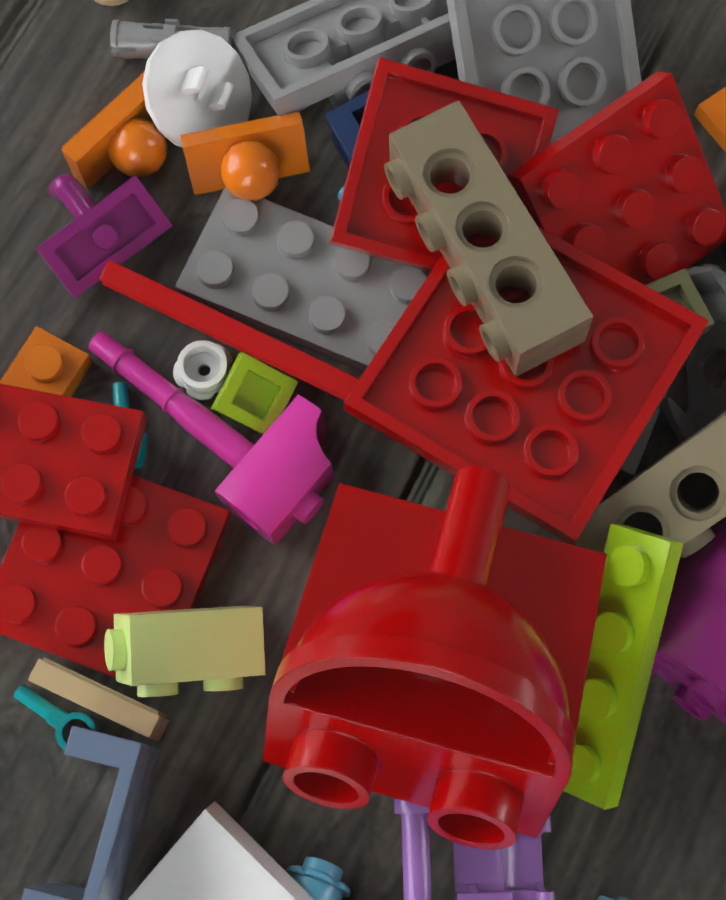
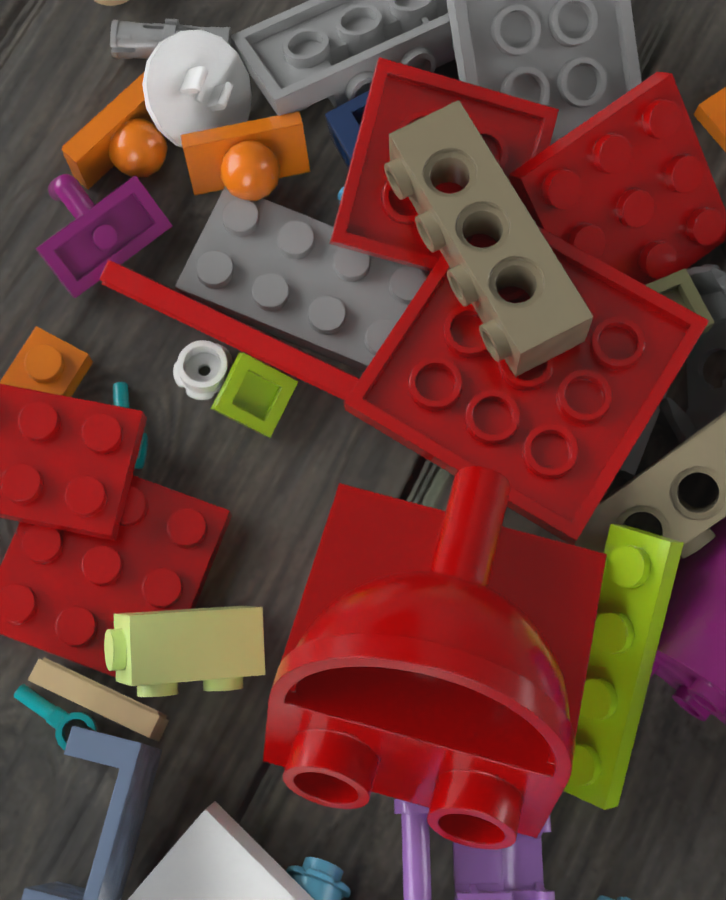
dark pink piece [88,331,335,546] -> none

